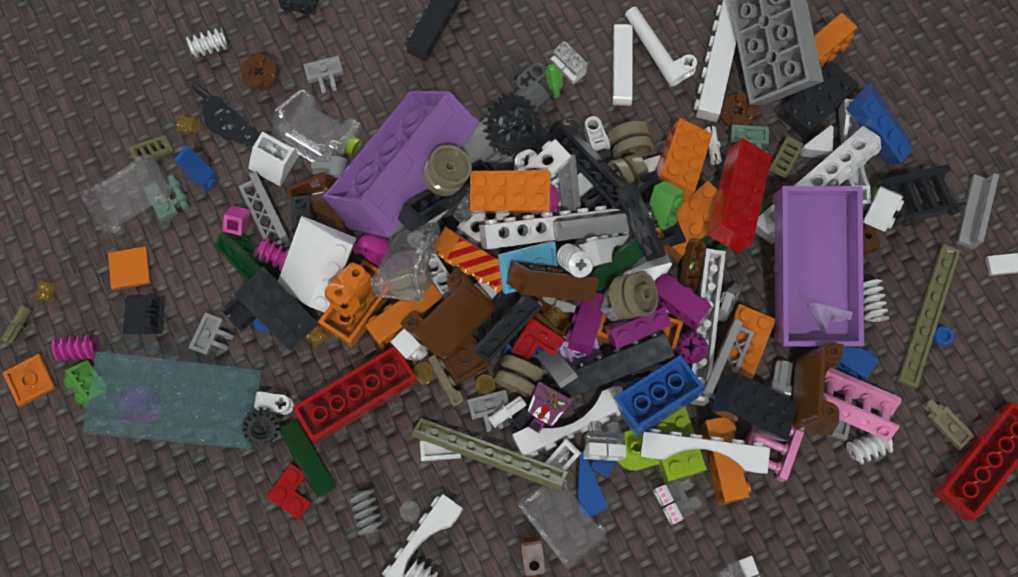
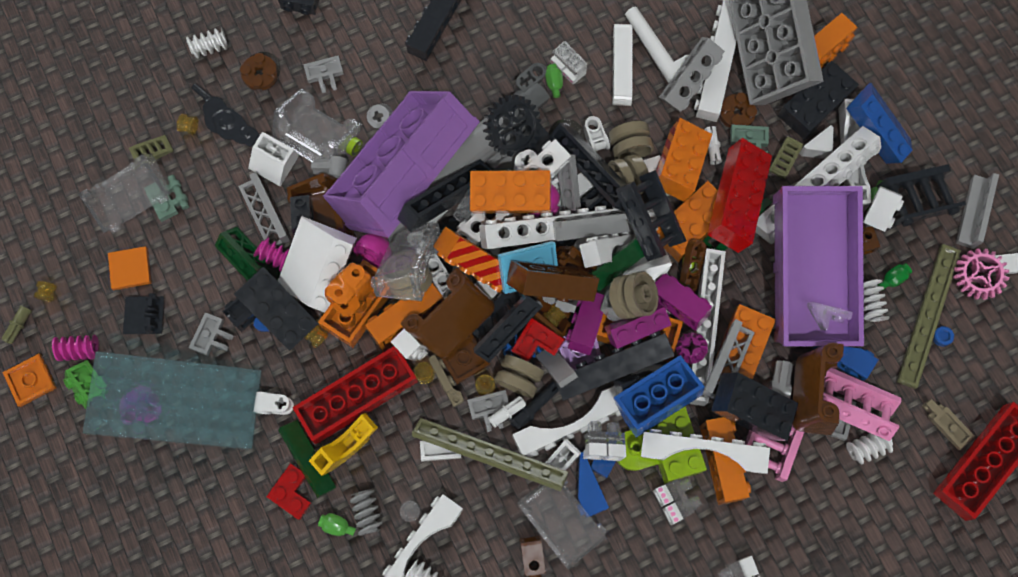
blue slope [174,145,219,193] -> none
dark pink brick [223,206,250,235] -> none
black tyre [243,407,280,447] -> none
dark tan wheel [422,145,472,196] -> none
torso [528,382,572,433] -> none
white piece [557,244,593,278] -> none
bright green slope [650,181,684,230] -> none
light grey hinge [718,283,742,321] -> none
none -> yellow arch [309,413,378,476]
none -> bright green plant [318,513,356,536]
none -> light grey piece [367,103,393,128]
none -> light grey brick [658,37,725,112]
none -> green plant [878,263,912,290]
none -> bright pink gear [954,248,1009,300]

